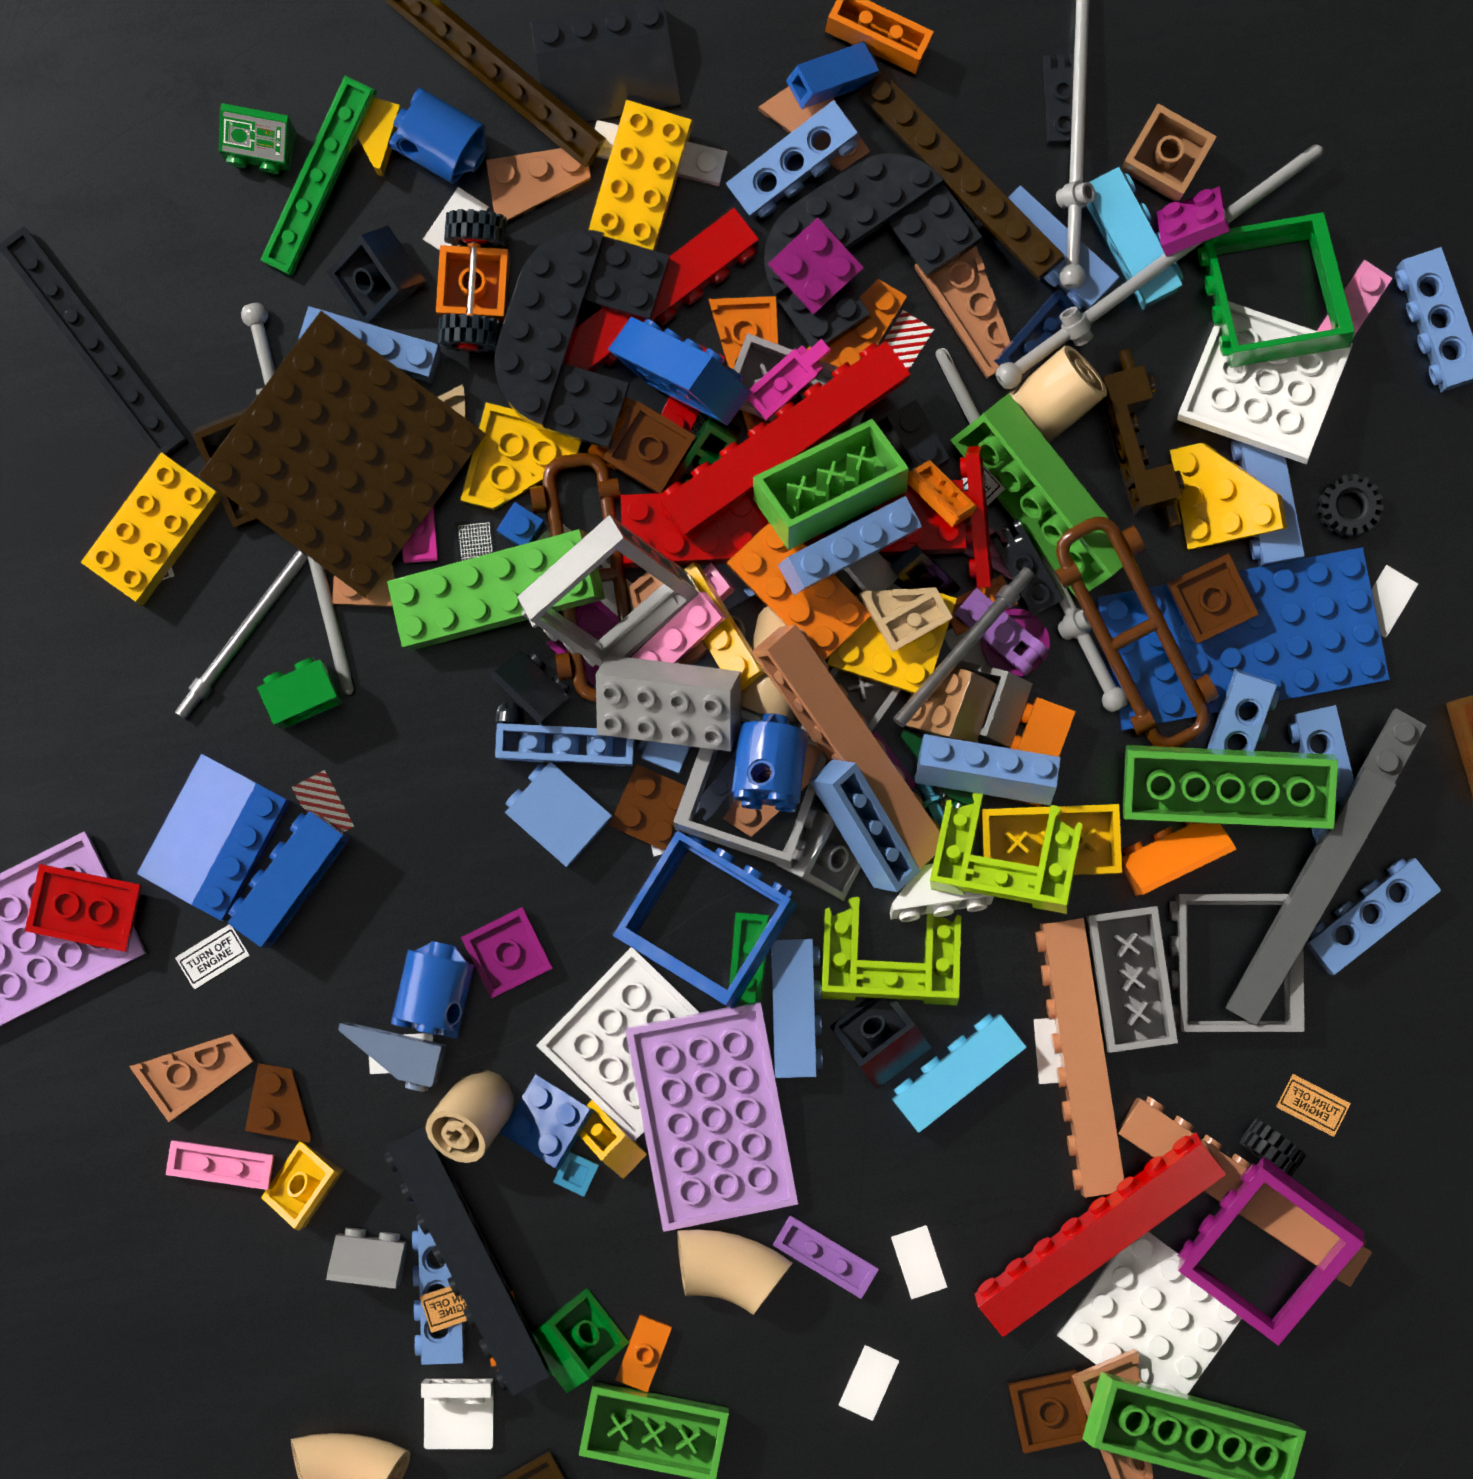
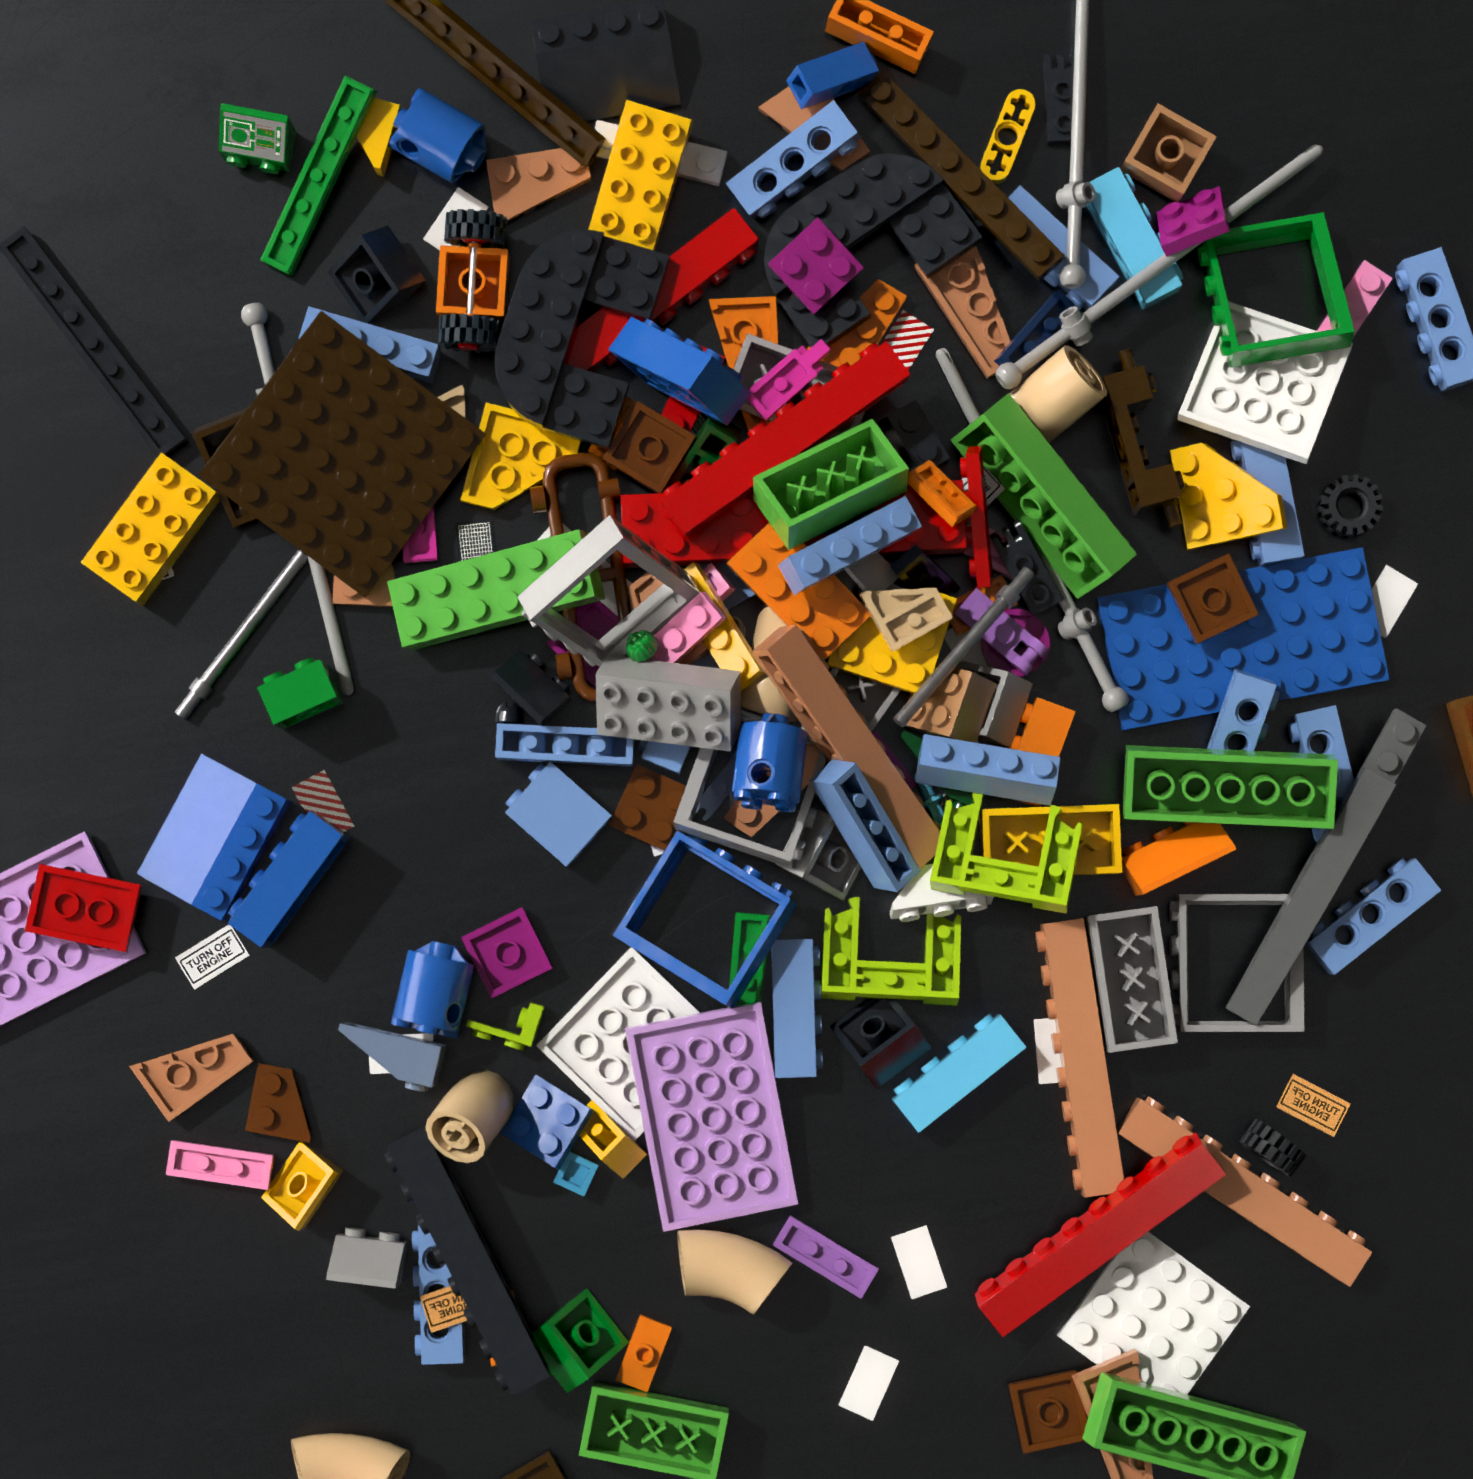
white bracket [421,1379,494,1449] -> none
blue brick [496,502,545,546] -> none
reddish brown bar [1055,516,1220,747] -> none
magenta window [1177,1157,1364,1346] -> none
none -> lime bracket [466,1003,545,1051]
none -> green piece [626,630,659,662]
none -> yellow beam [980,89,1035,184]

